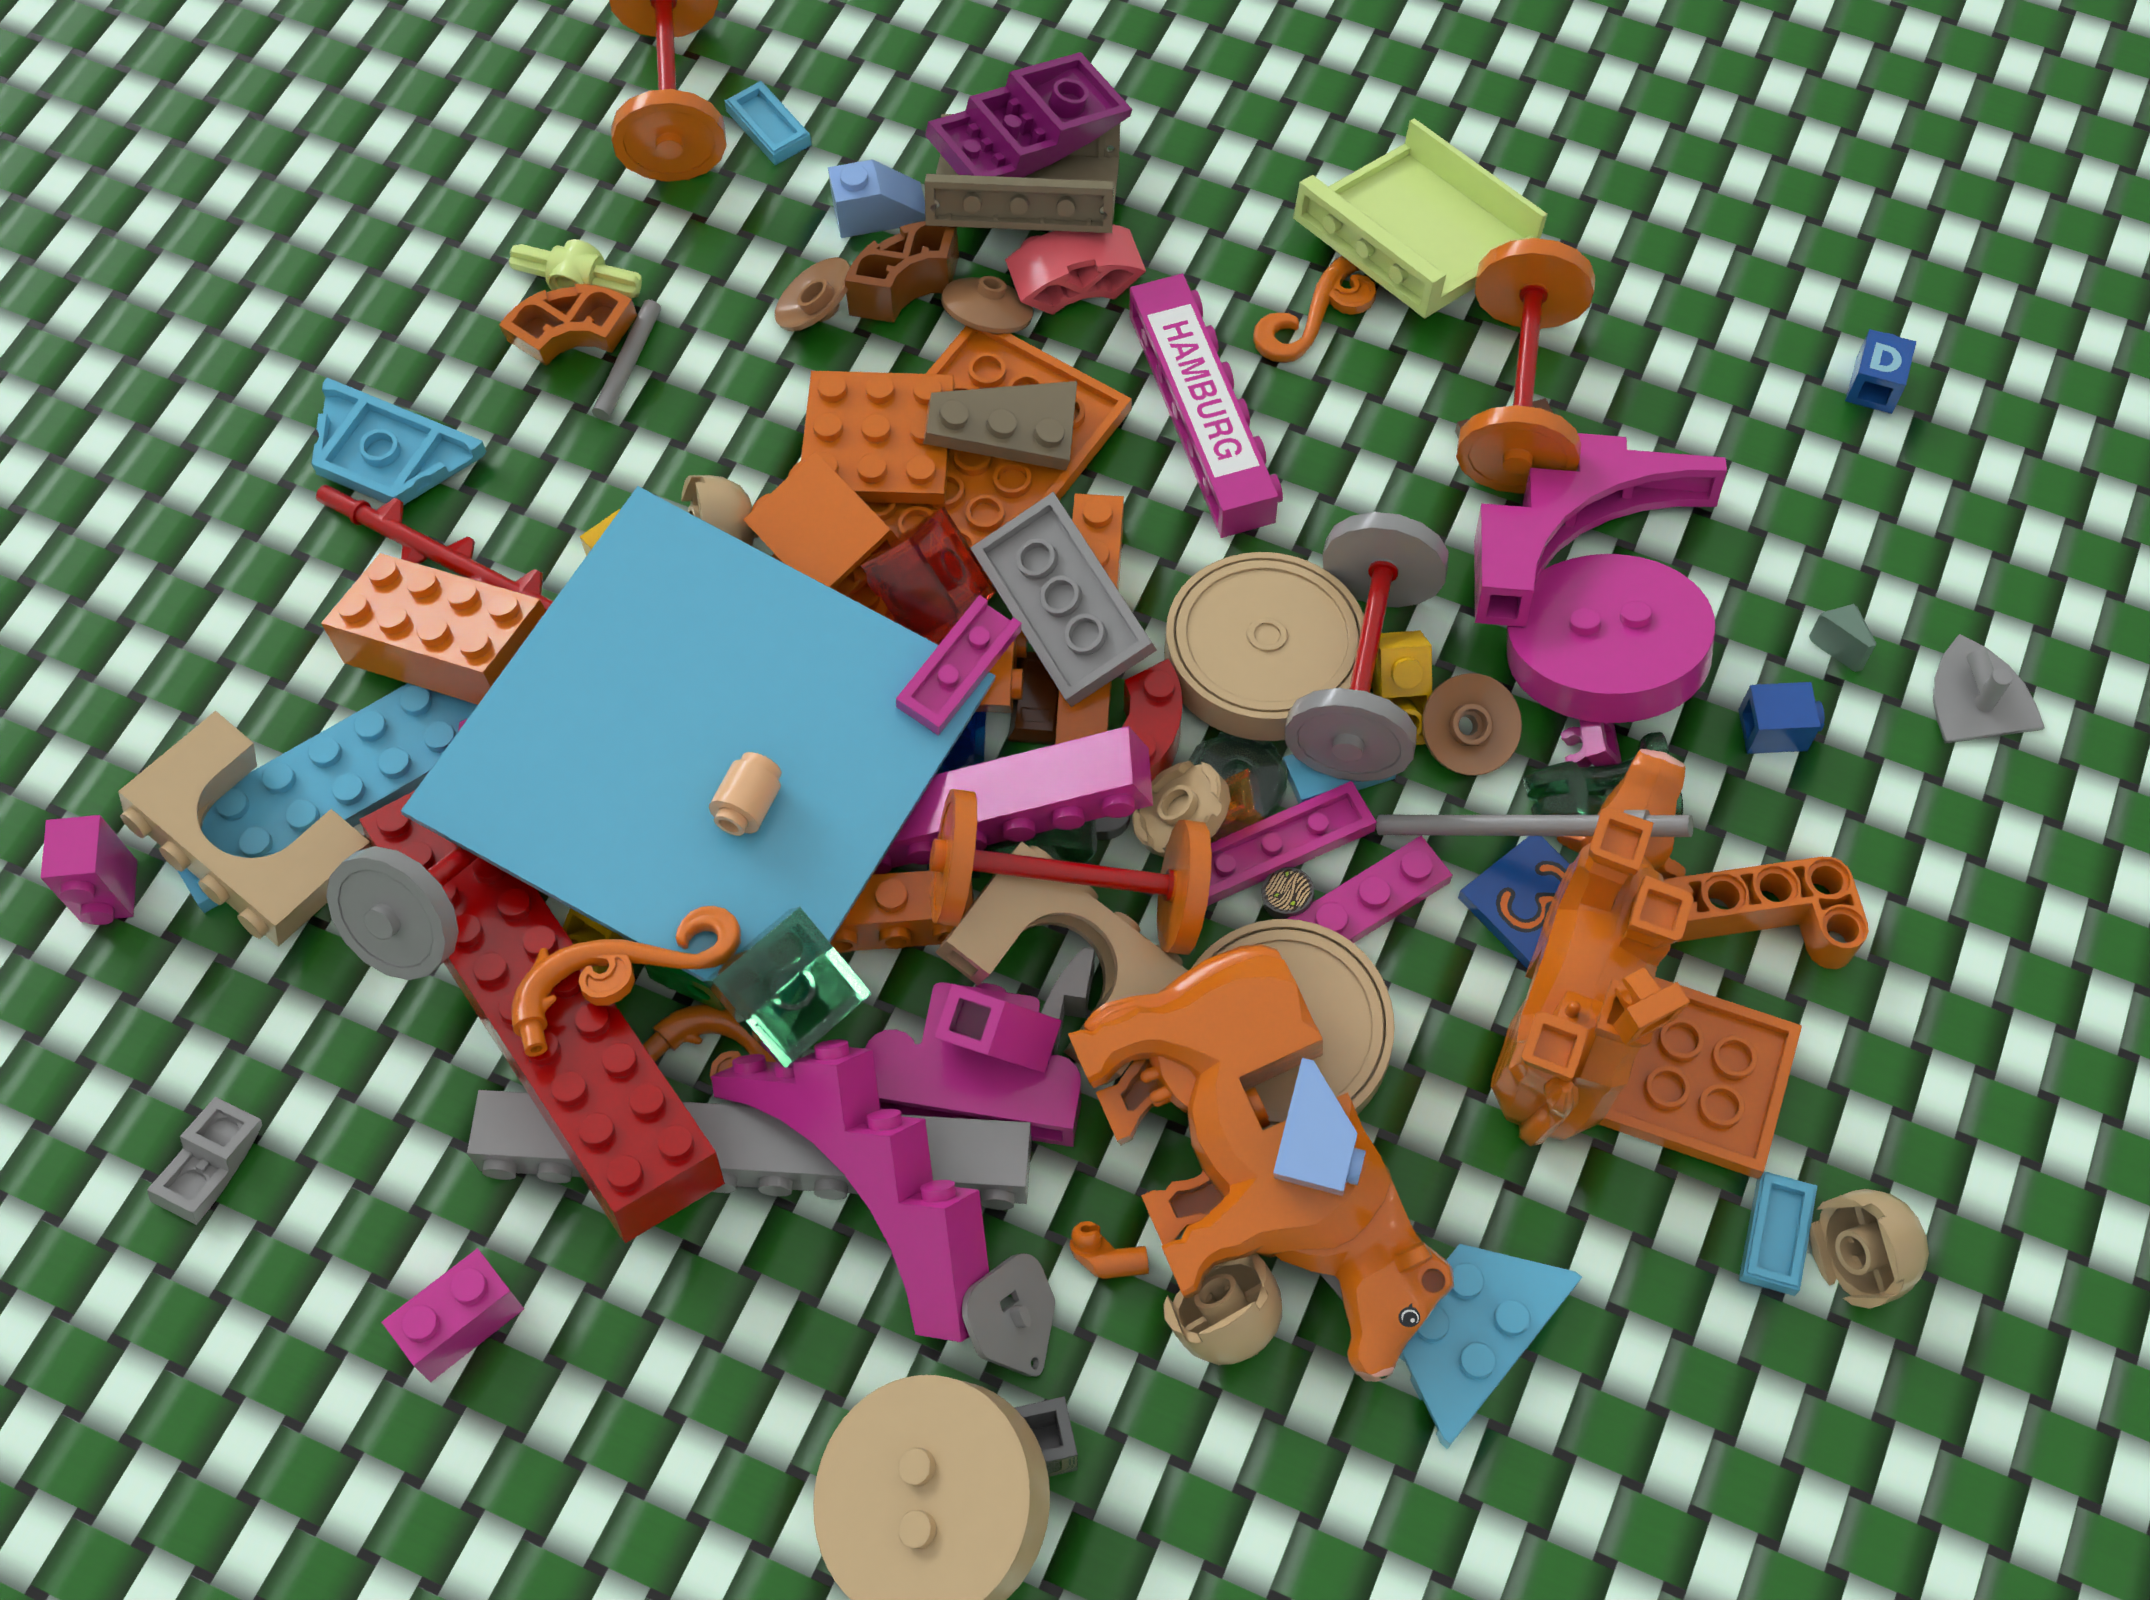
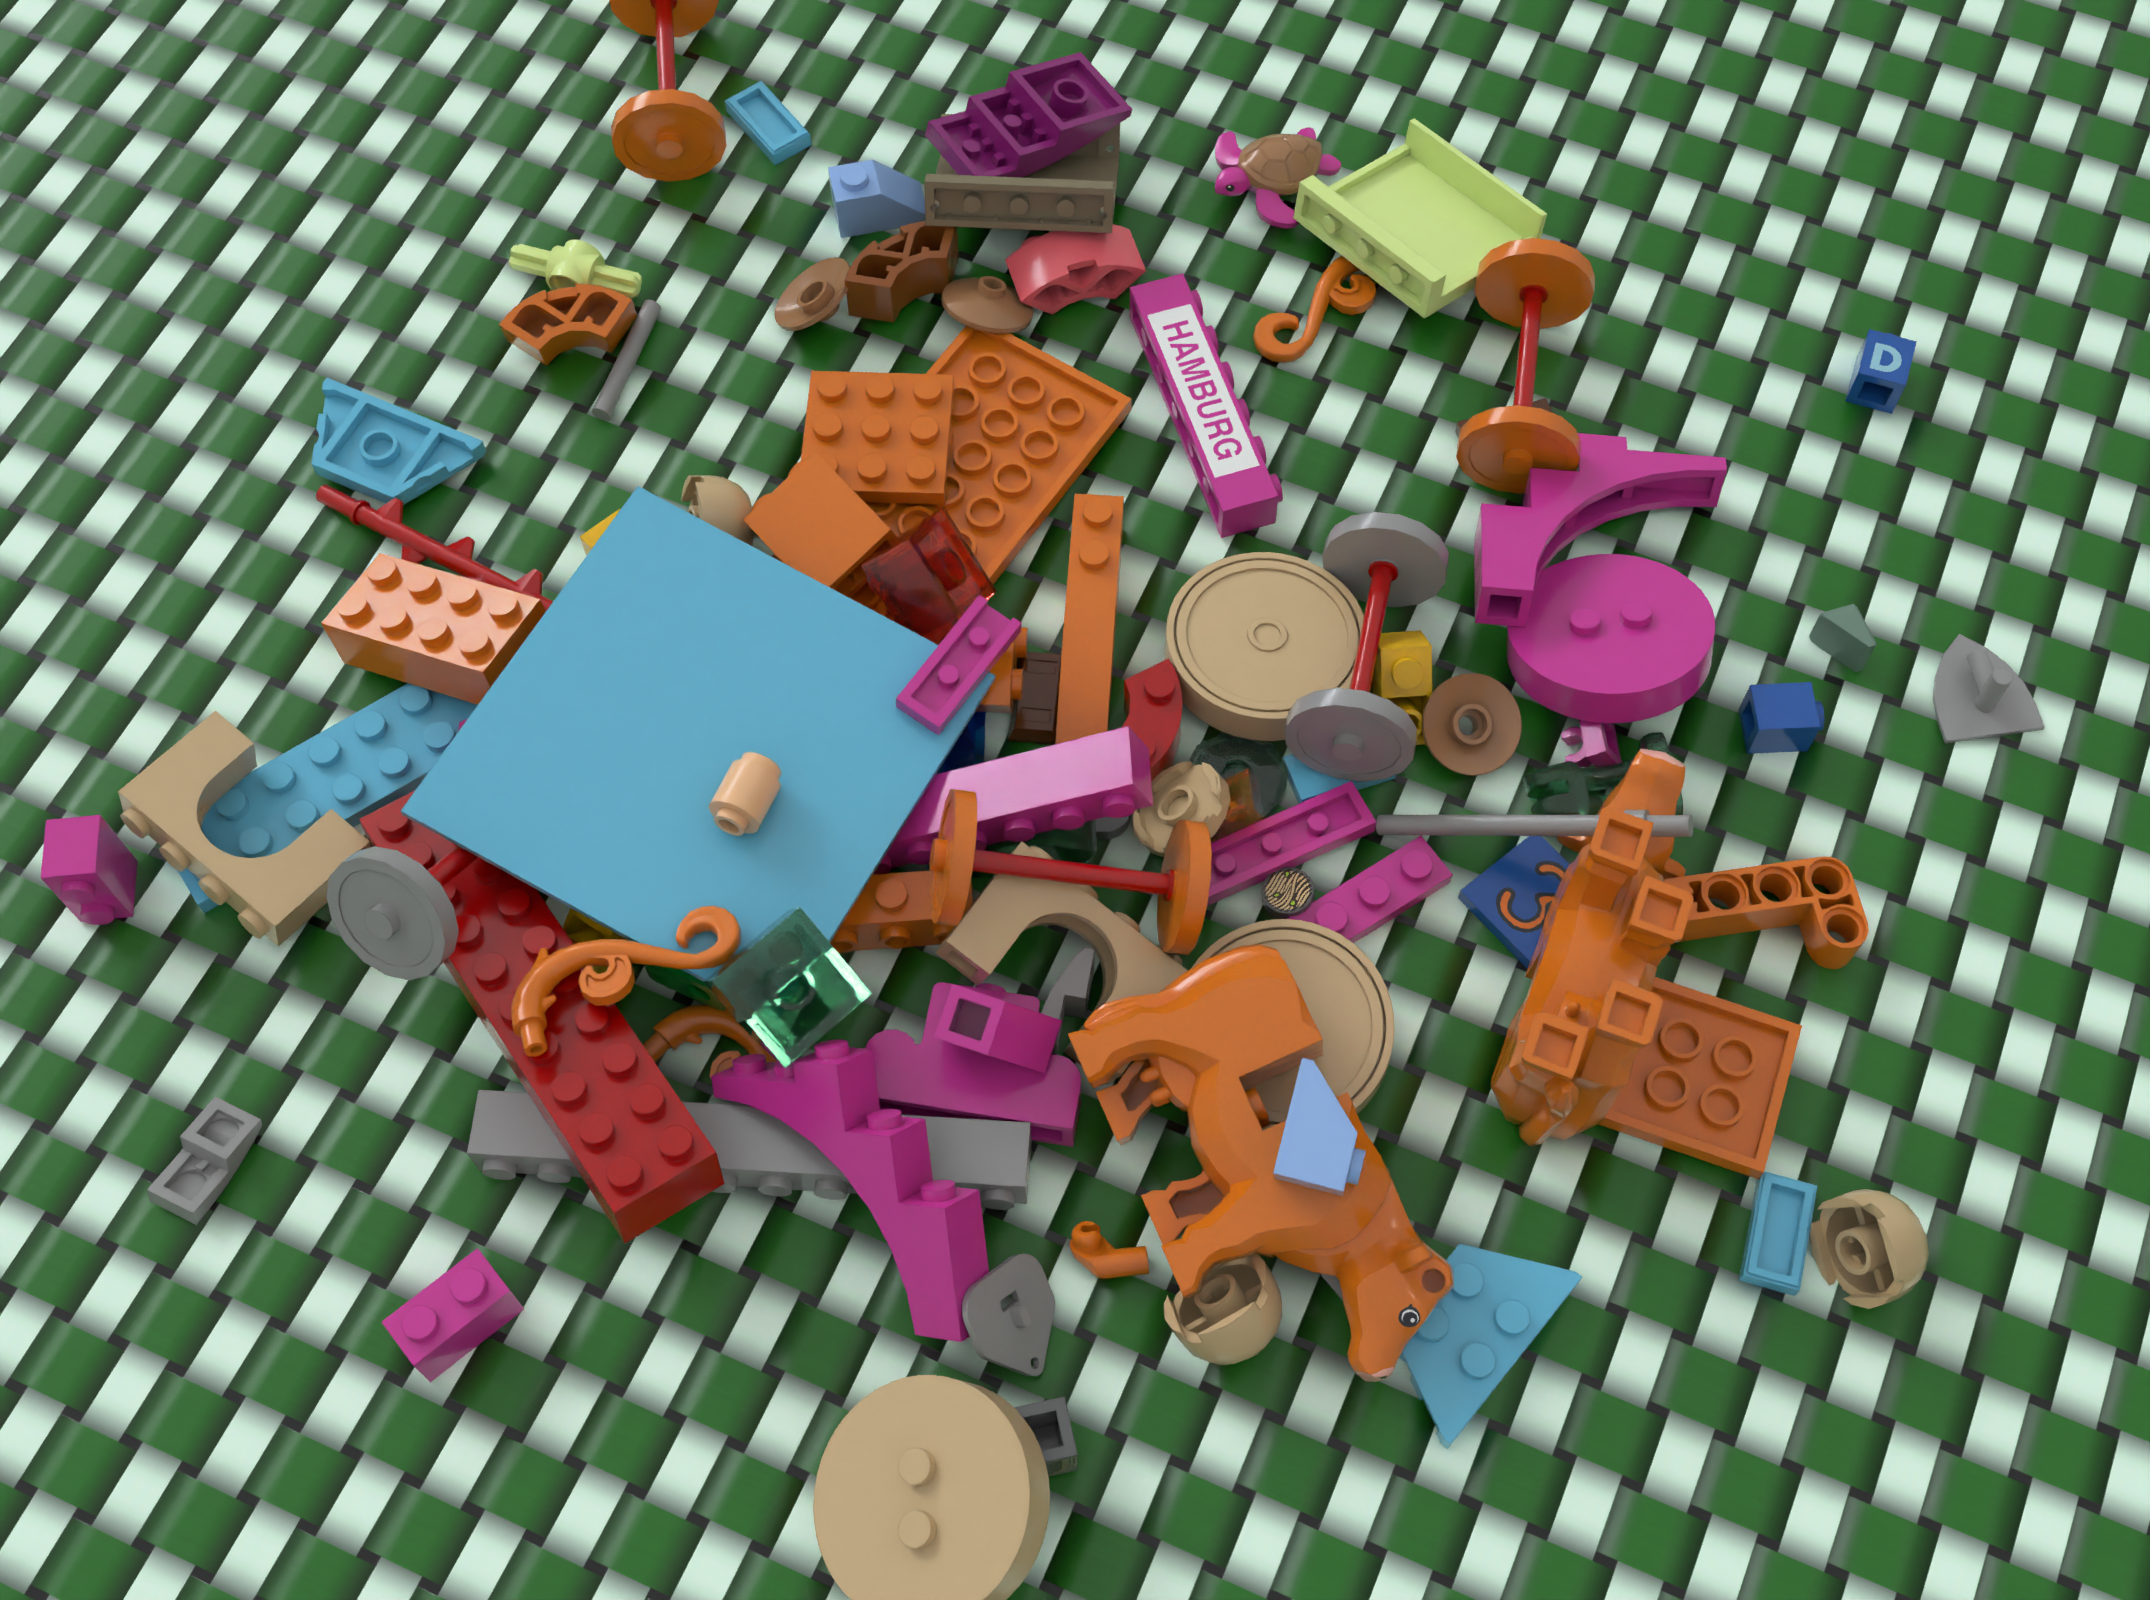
dark tan wing [923,381,1077,471] -> none
light grey plate [970,492,1157,707] -> none
orange tile [1613,967,1690,1046] -> none
none -> animal [1214,127,1341,229]

